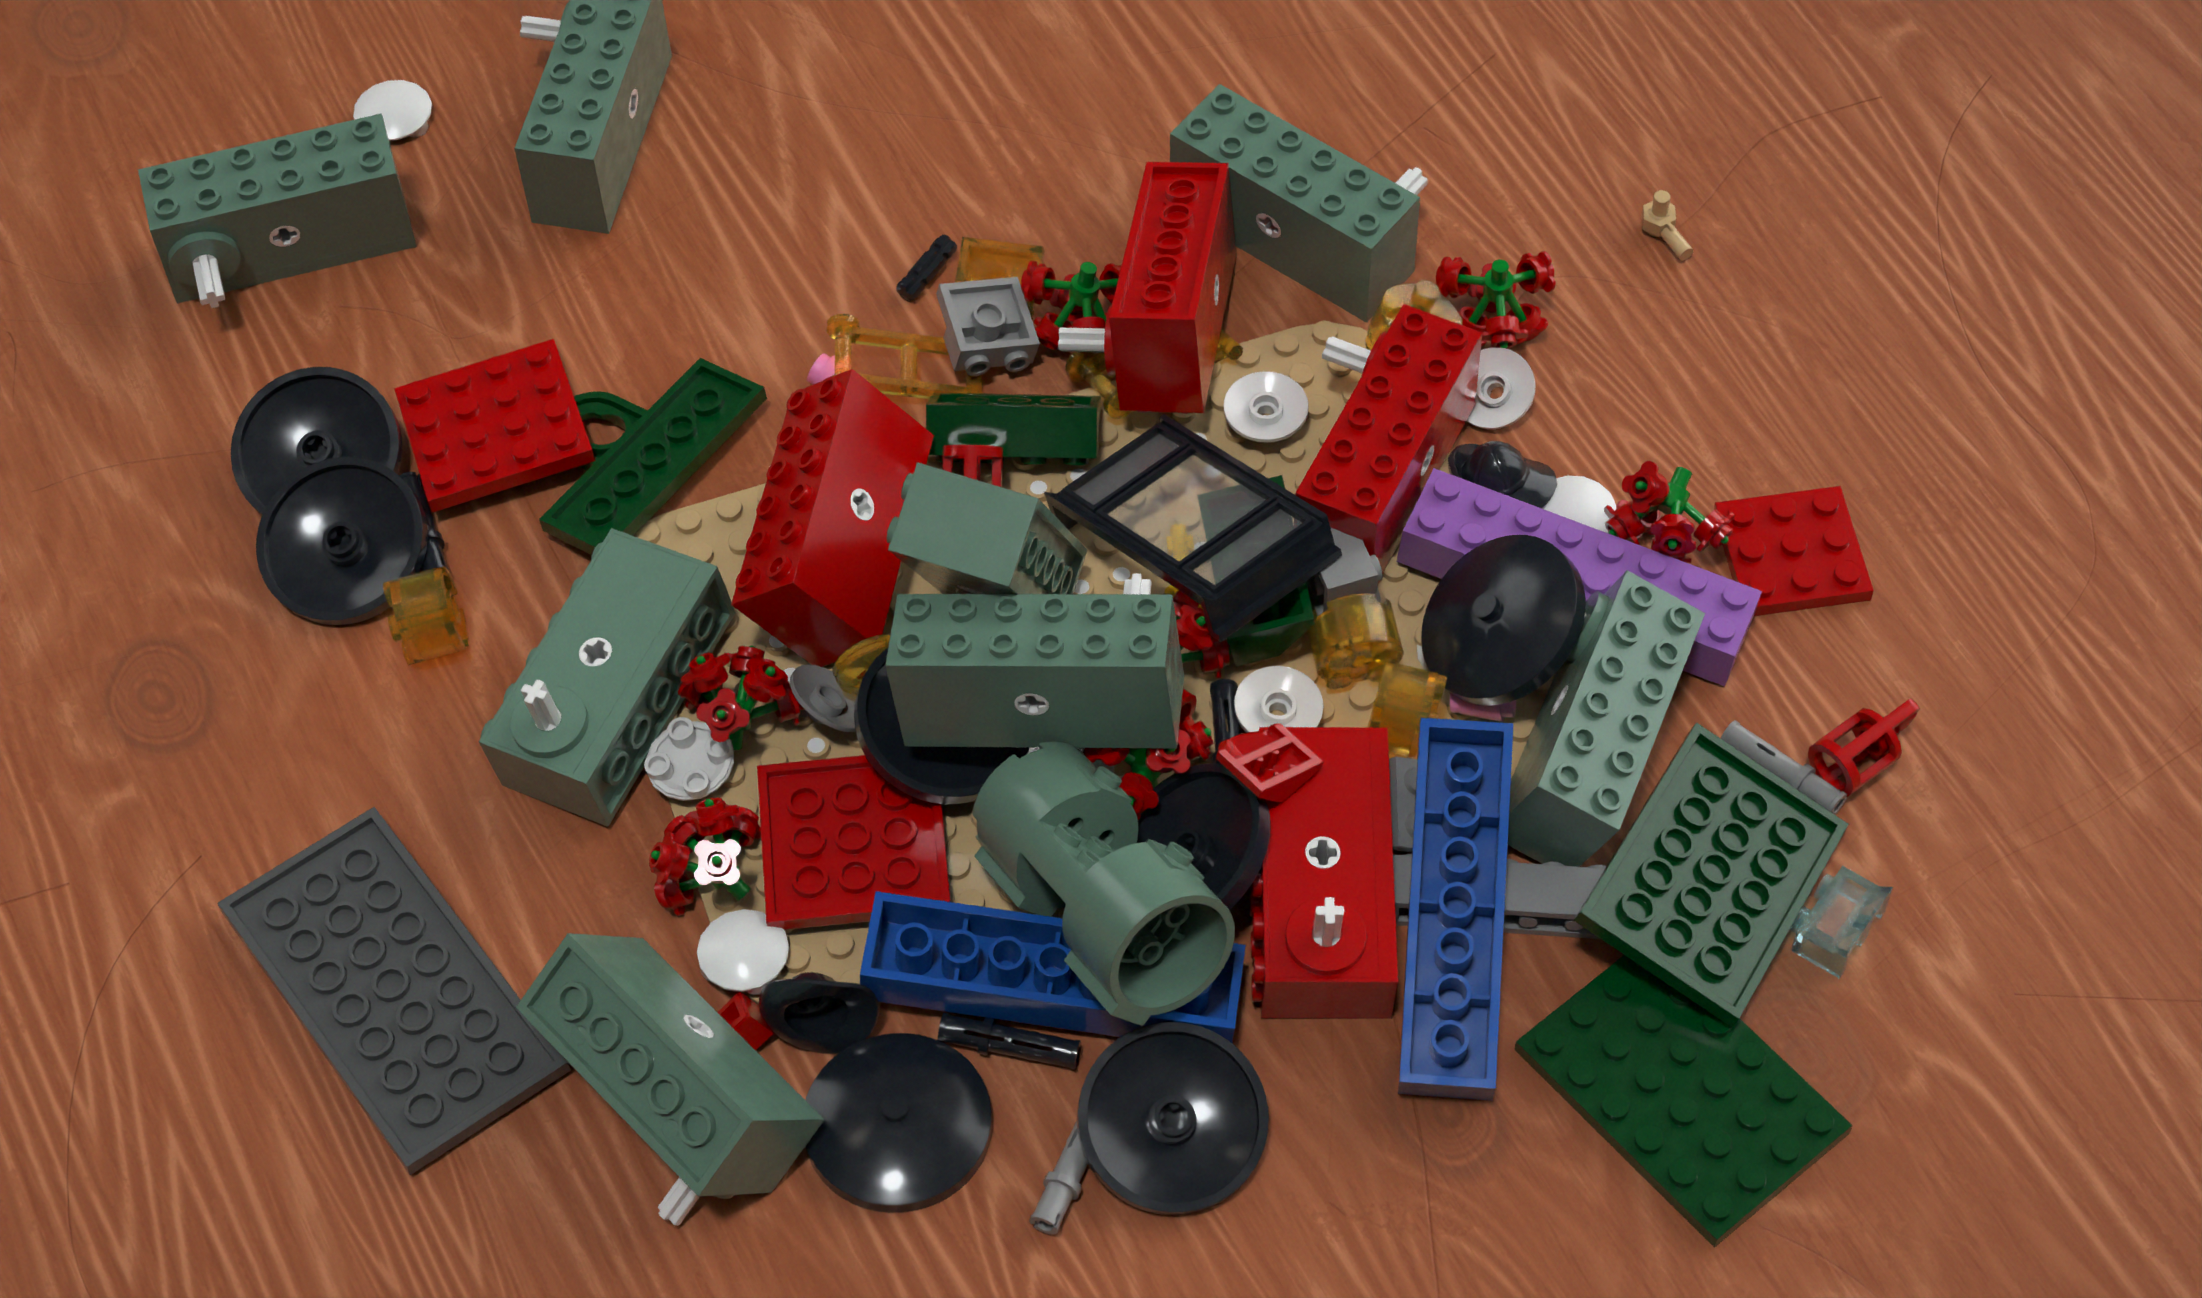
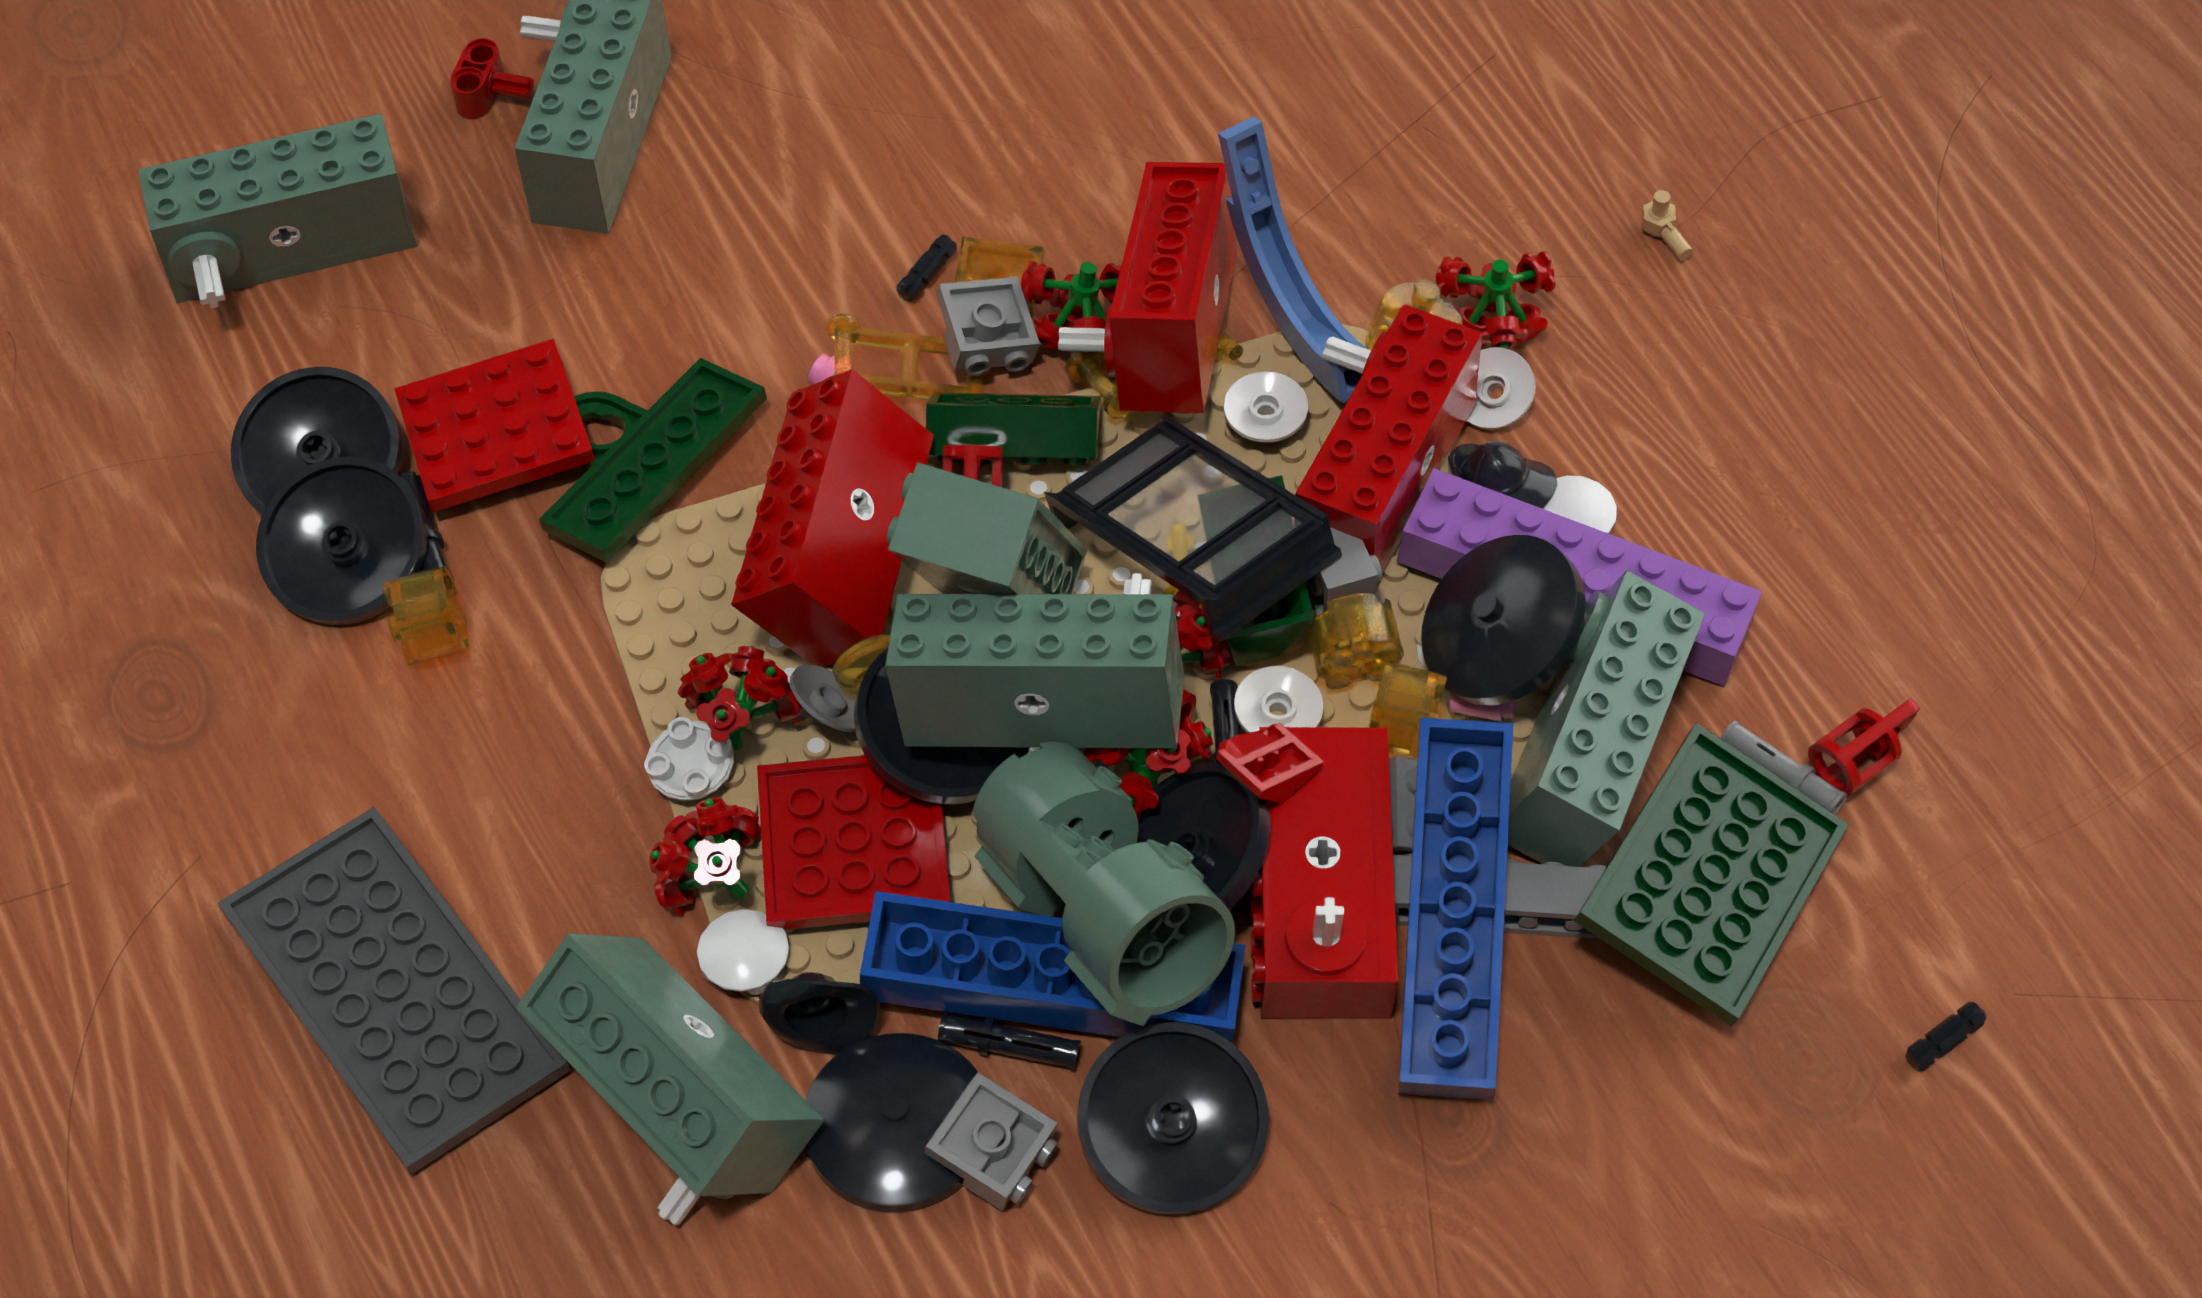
white dish [353,80,432,140] -> none
sand green piece [479,528,736,827] -> none
red slope [717,992,773,1050] -> none
light grey pin [1029,1121,1088,1235] -> none
sand green piece [1170,84,1428,323] -> none
dark green plate [1514,955,1853,1248] -> none
red plant [1604,461,1735,563] -> none
red plate [1713,486,1874,616] -> none
clear light blue window [1790,866,1893,979] -> none
none -> red beam [450,38,535,120]
none -> light grey plate [924,1072,1058,1211]
none -> medium blue arch [1218,116,1367,403]
none -> black axle [1905,1002,1987,1071]

